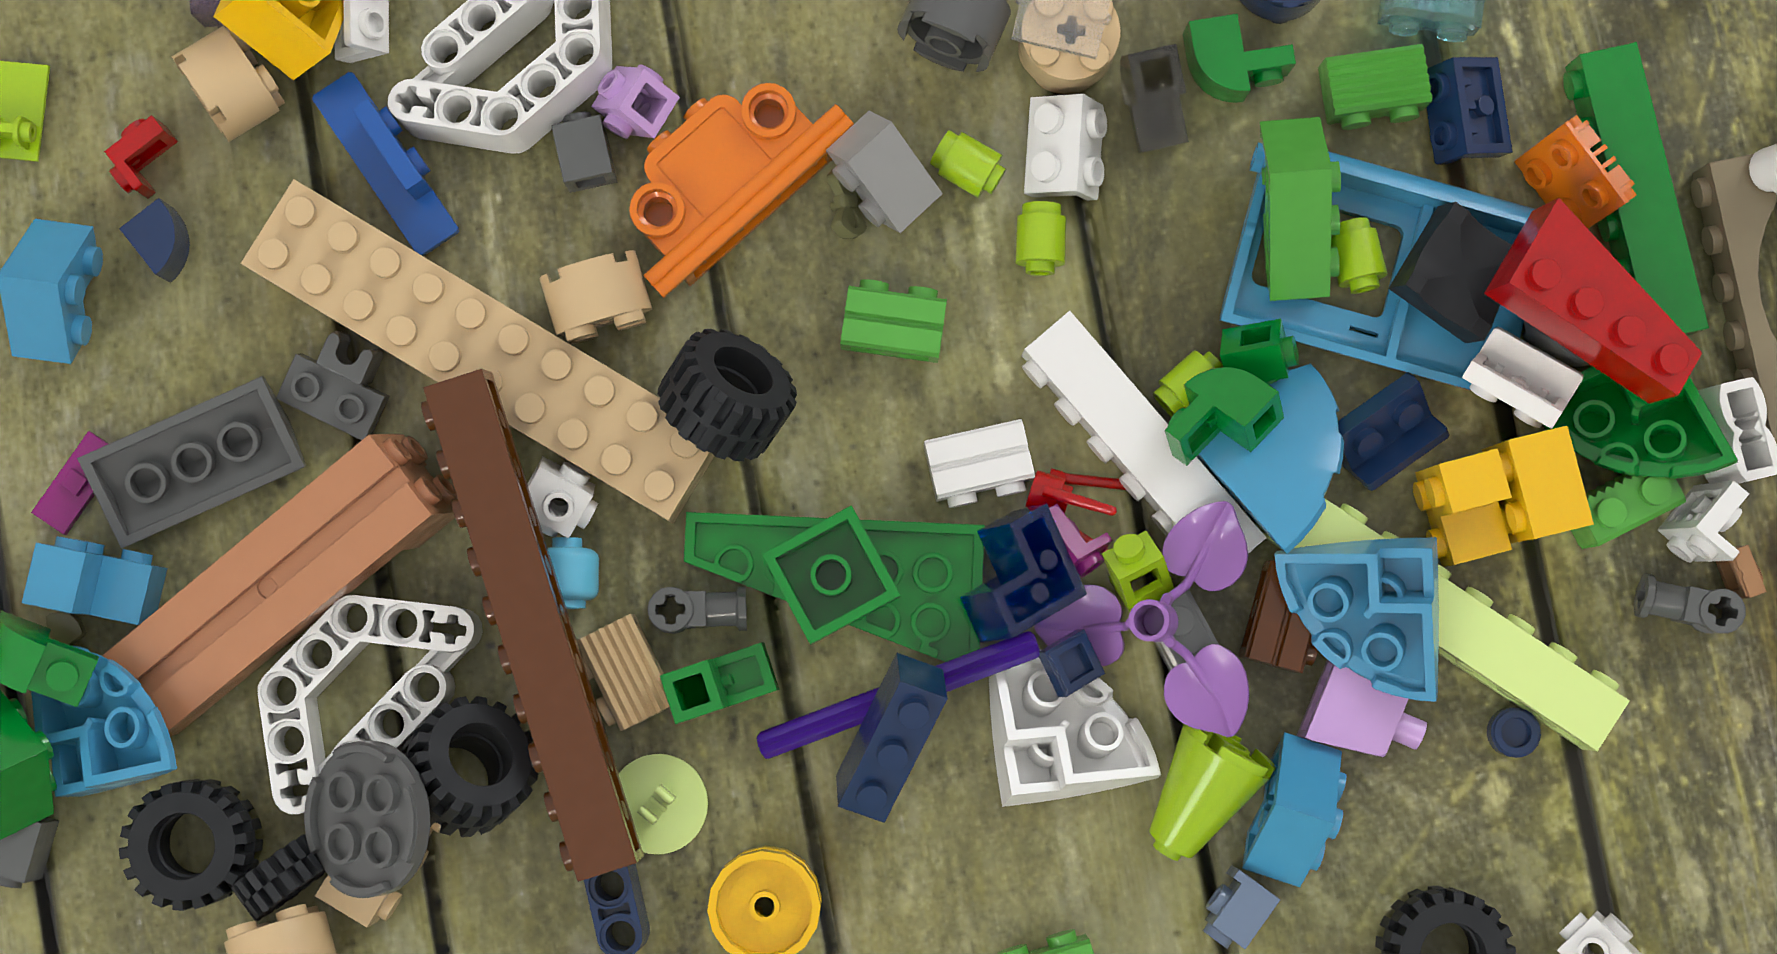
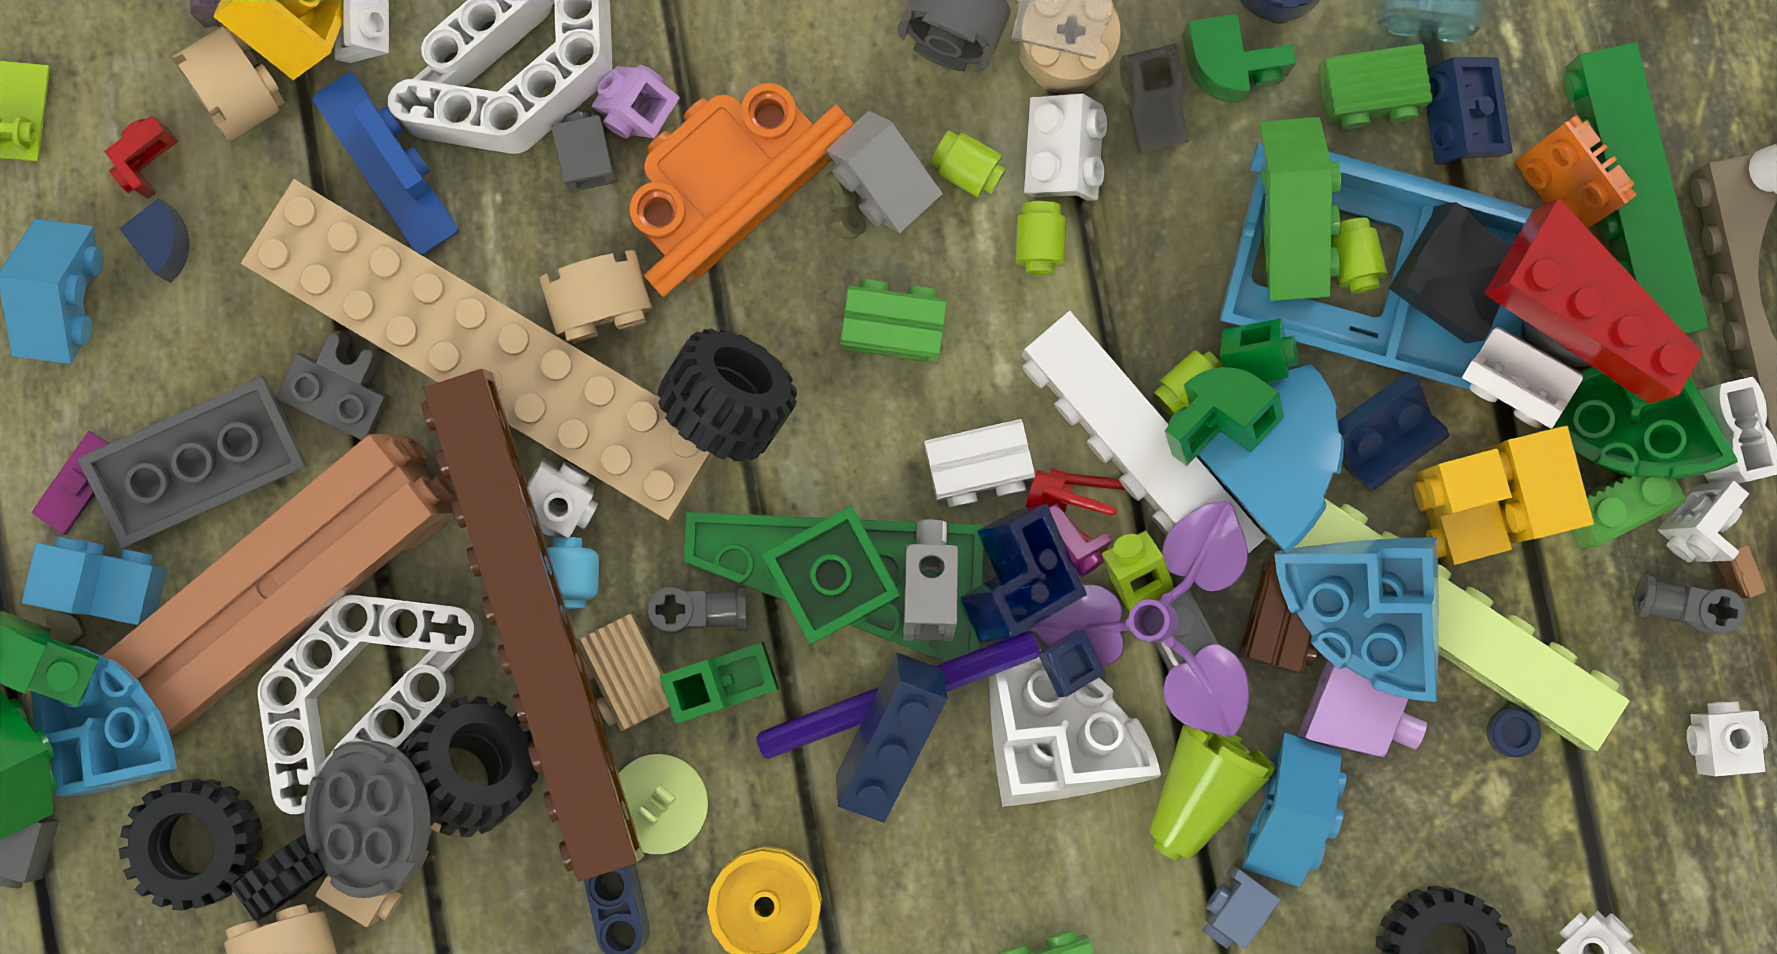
none -> light grey torso [903,520,958,642]
none -> white brick [1687,701,1768,776]

